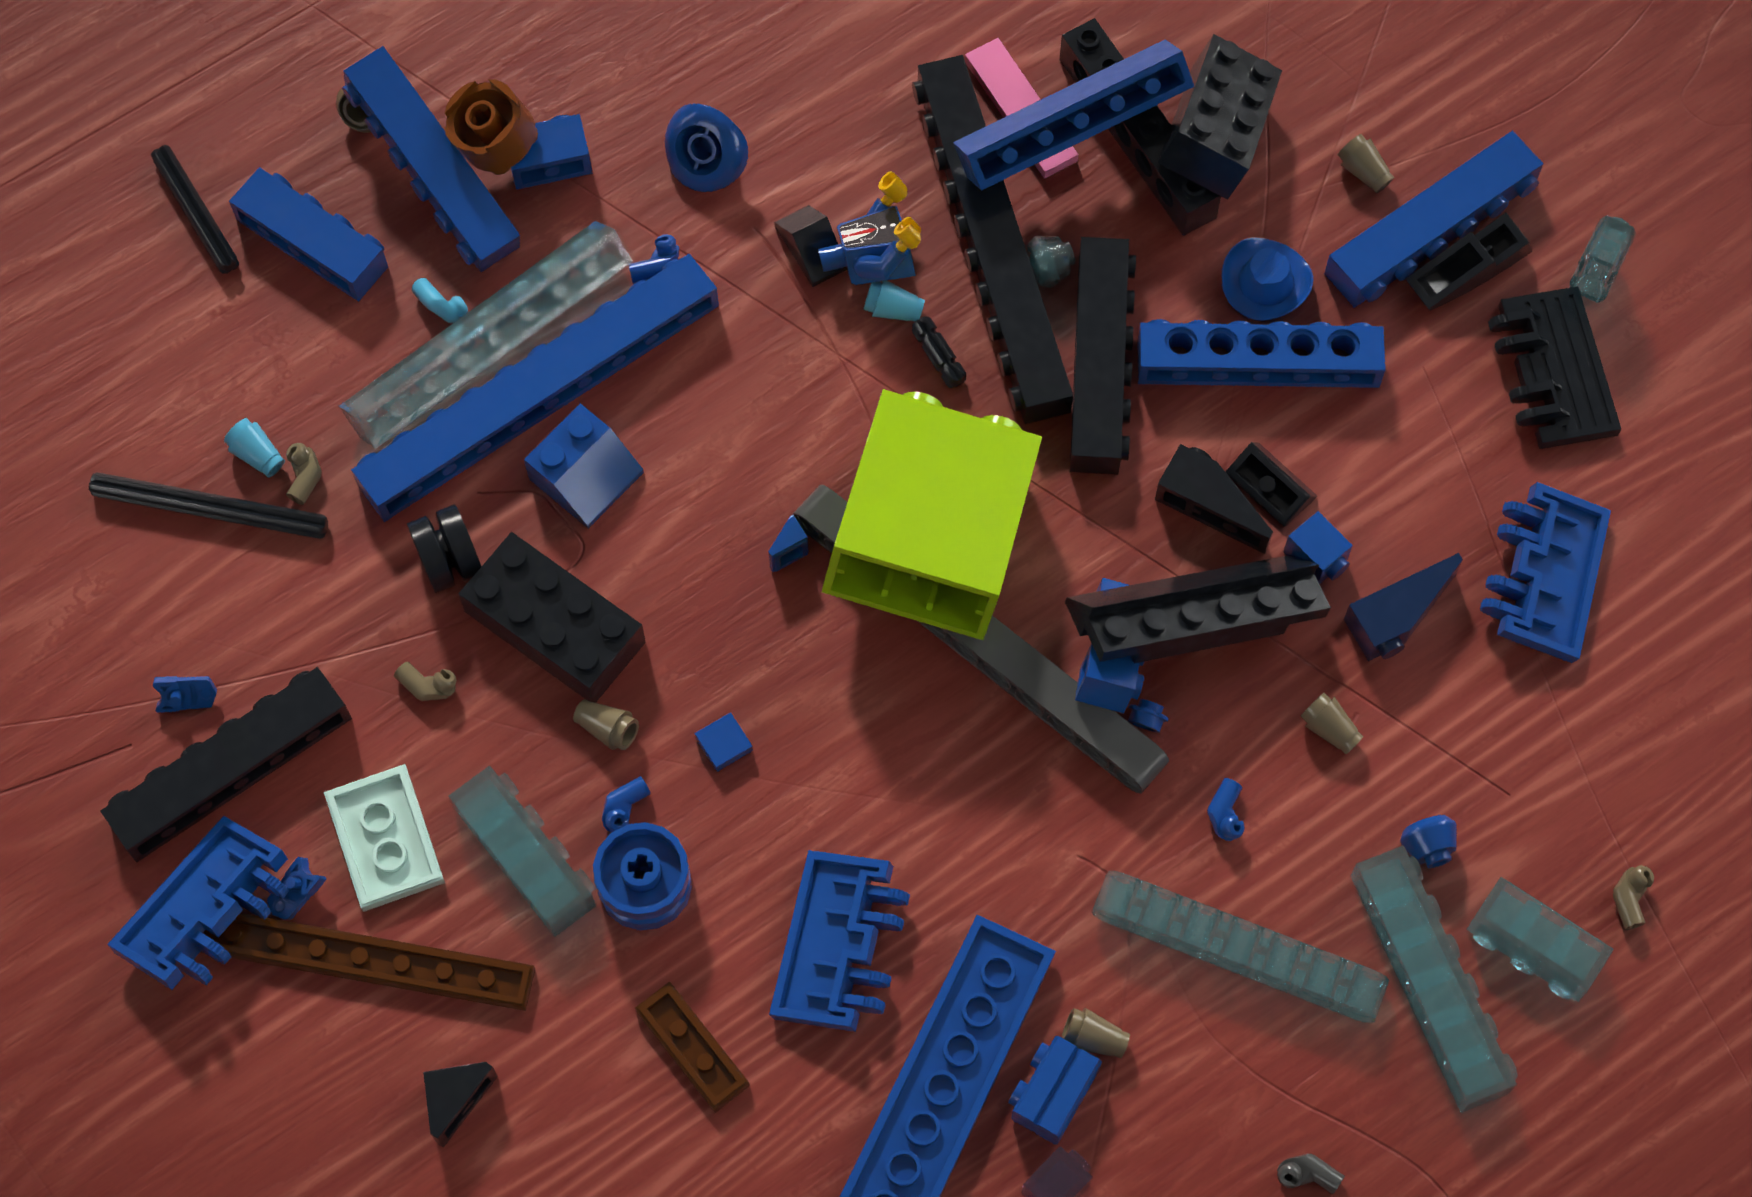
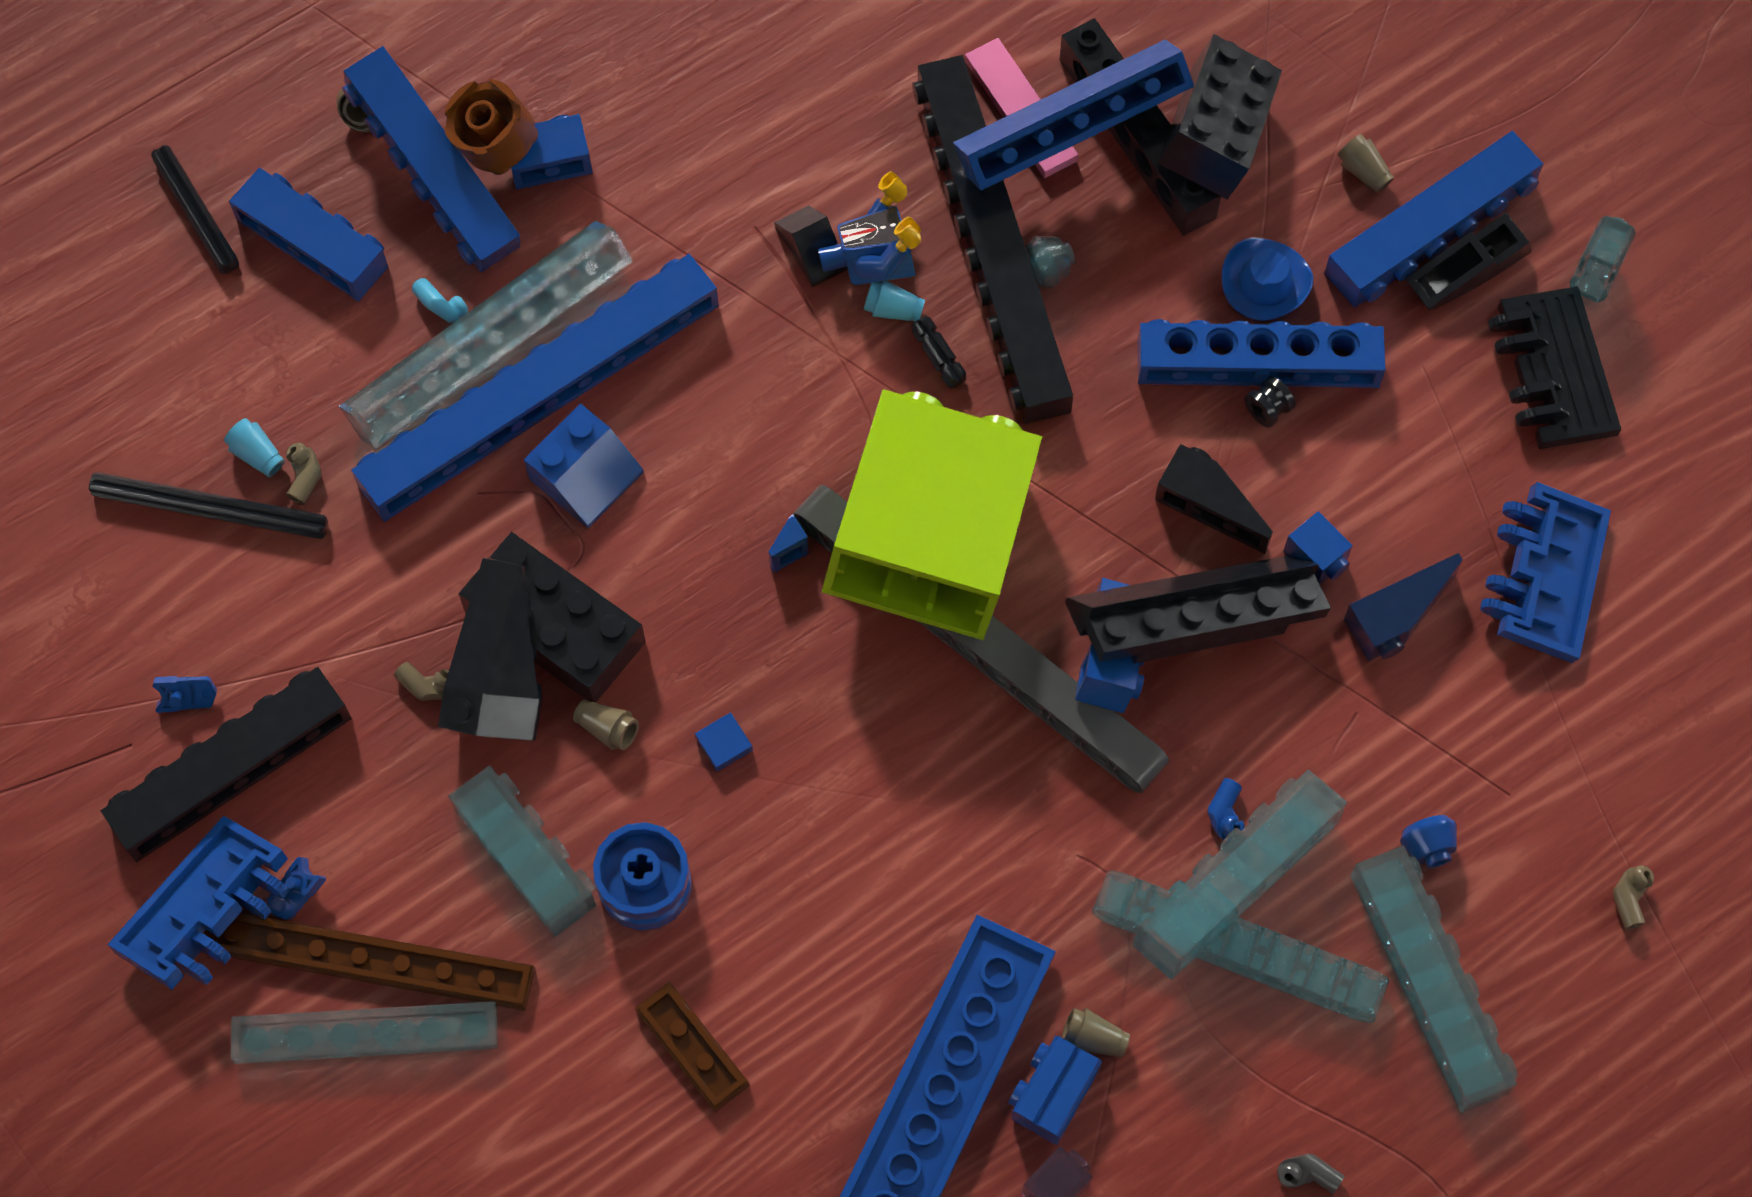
light aqua tile [324,764,445,912] -> none
black wheel [406,504,481,593] -> none
black slope [423,1062,498,1148] -> none
blue arm [602,776,651,833] -> none
blue arm [629,234,679,283] -> none
blue hat [665,104,748,192] -> none
blue hinge [769,850,910,1032] -> none
black brick [1070,237,1136,475] -> none
blue plate [1128,699,1169,733] -> none
black slope [1226,442,1317,527] -> none
dark tan cone [1301,692,1364,754] -> none
clear light blue brick [1466,877,1614,1002] -> none
none -> clear light blue plate [231,1001,498,1064]
none -> black wedge [438,557,543,740]
none -> clear light blue brick [1132,769,1348,980]
none -> black wheel [1244,376,1296,428]

